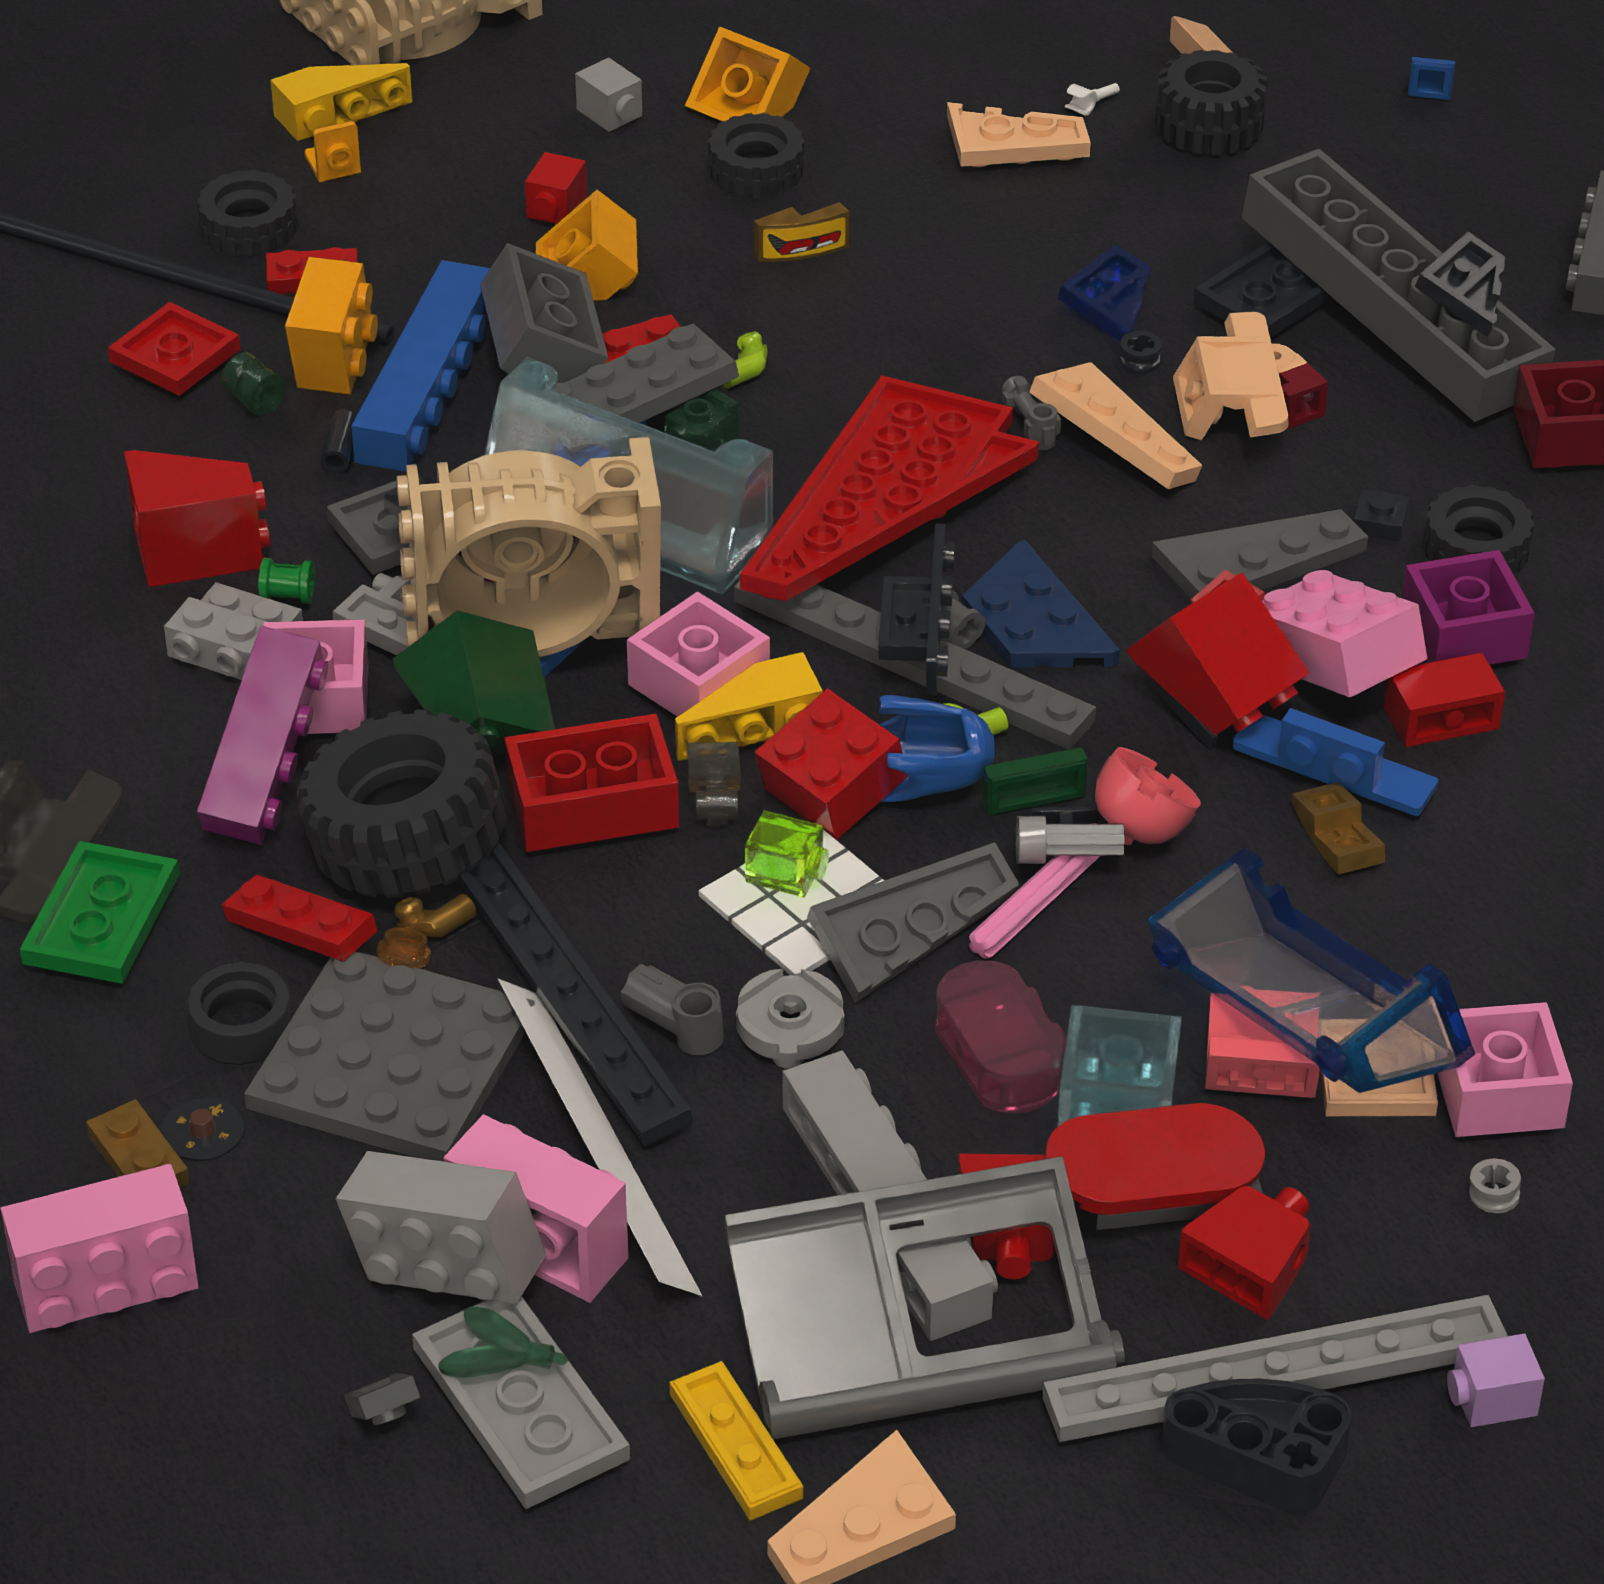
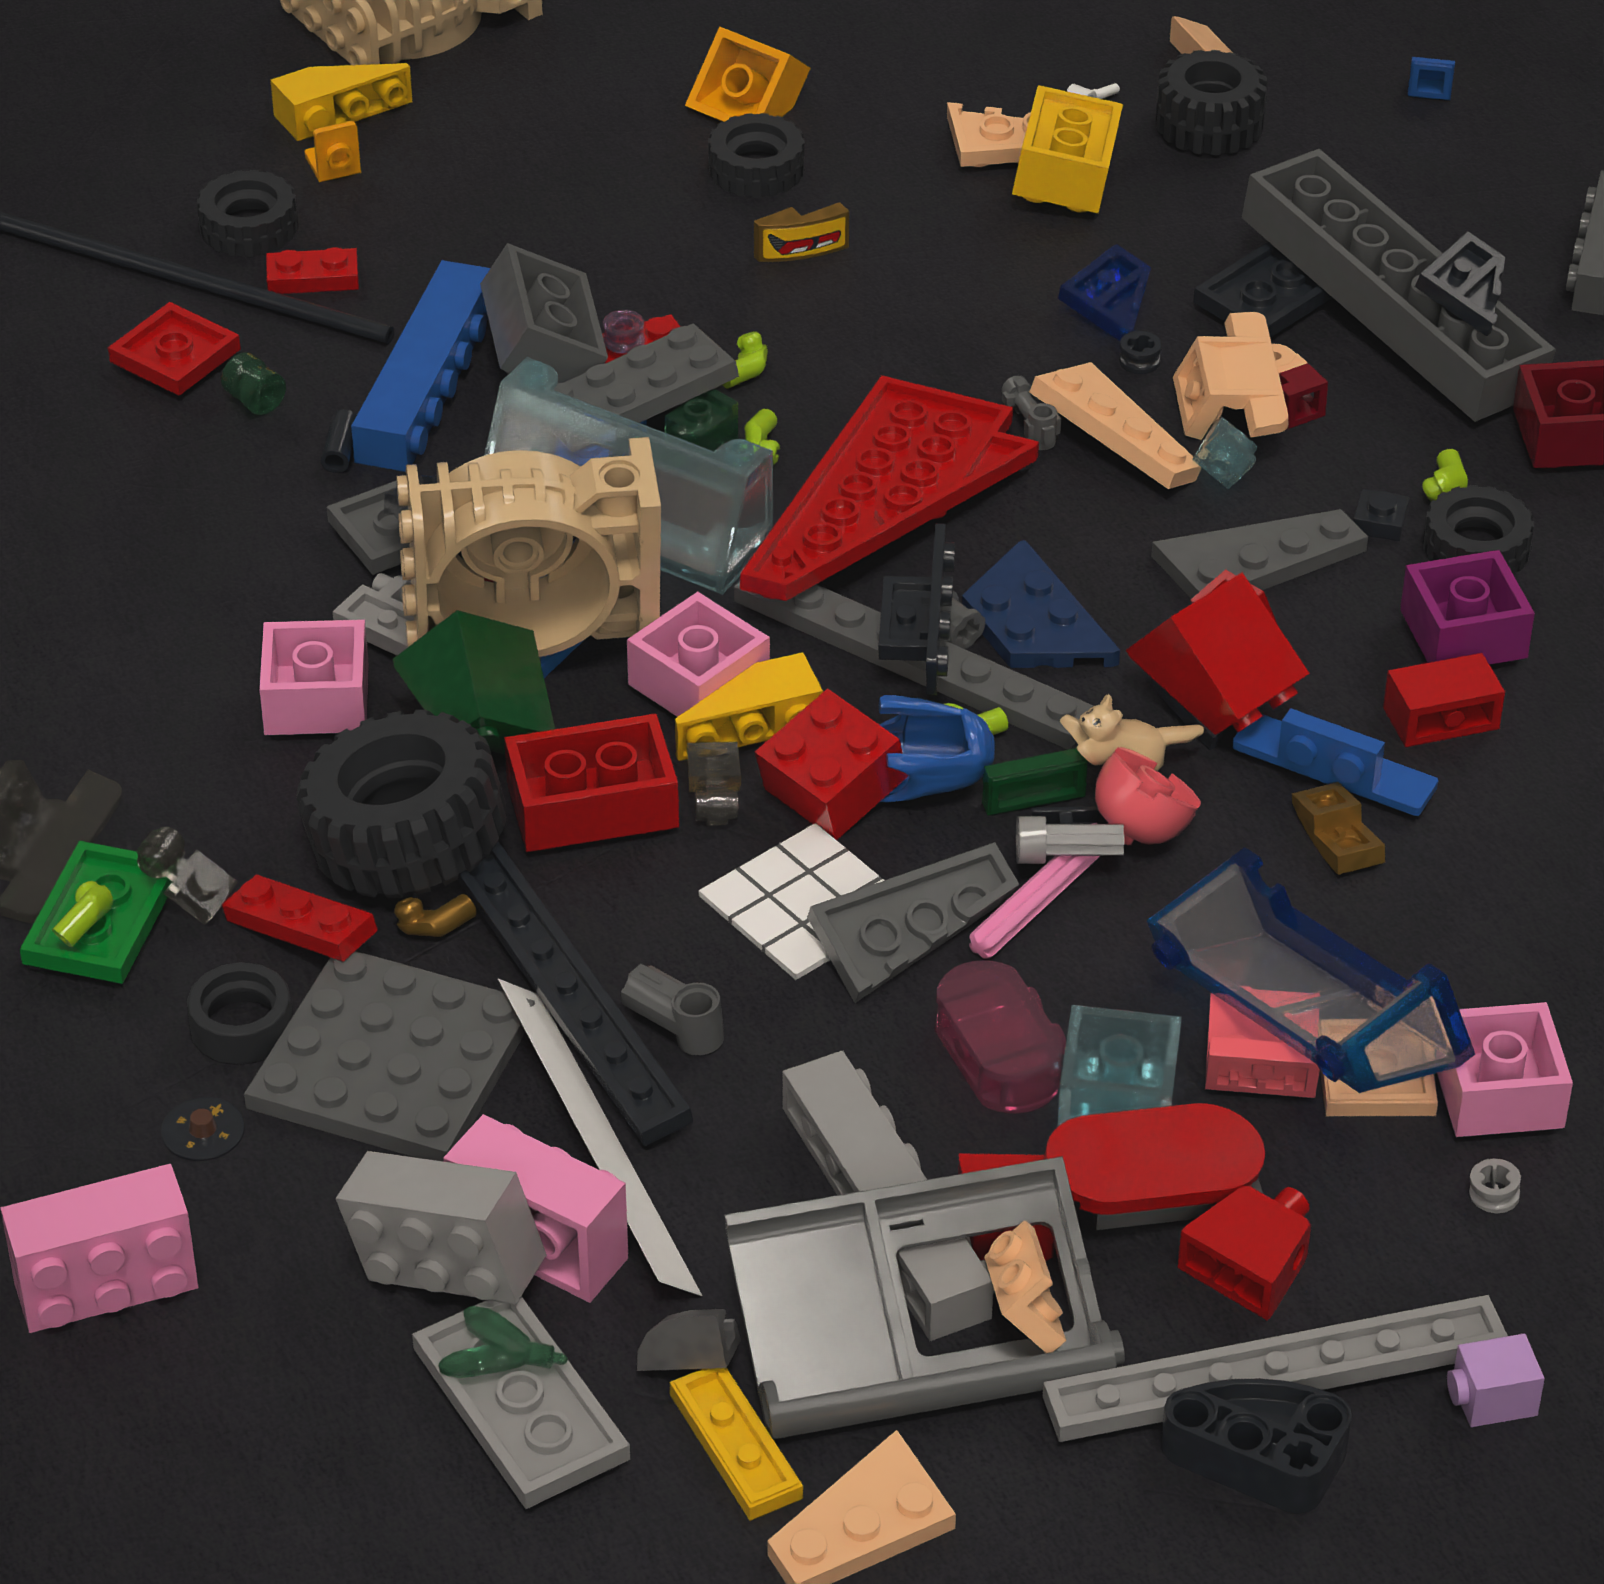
pearl gold plate [86,1099,189,1188] -> none
red slope [124,450,270,587] -> none
light grey plate [164,582,303,680] -> none
magenta brick [197,625,329,845] -> none
green bush [258,558,315,604] -> none
light orange brick [285,257,378,395] -> none
dark grey plate [344,1373,420,1425] -> none
clear orange plate [377,927,431,968] -> none
red brick [525,152,587,224] -> none
light orange slope [536,190,638,300] -> none
light grey brick [575,58,643,132] -> none
light grey plate [736,969,844,1069] -> none
clear neon green brick [745,810,829,898] -> none
bright pink brick [1262,570,1428,697] -> none
none -> lime arm [52,881,113,947]
none -> clear smoke plate [137,827,238,925]
none -> bush [603,310,645,354]
none -> flat silver brick [637,1309,741,1371]
none -> lime arm [744,409,780,466]
none -> light nougat bracket [984,1221,1066,1353]
none -> yellow slope [1012,85,1123,213]
none -> tan animal [1060,694,1204,772]
none -> clear light blue bracket [1192,417,1258,489]
none -> lime arm [1422,449,1468,502]

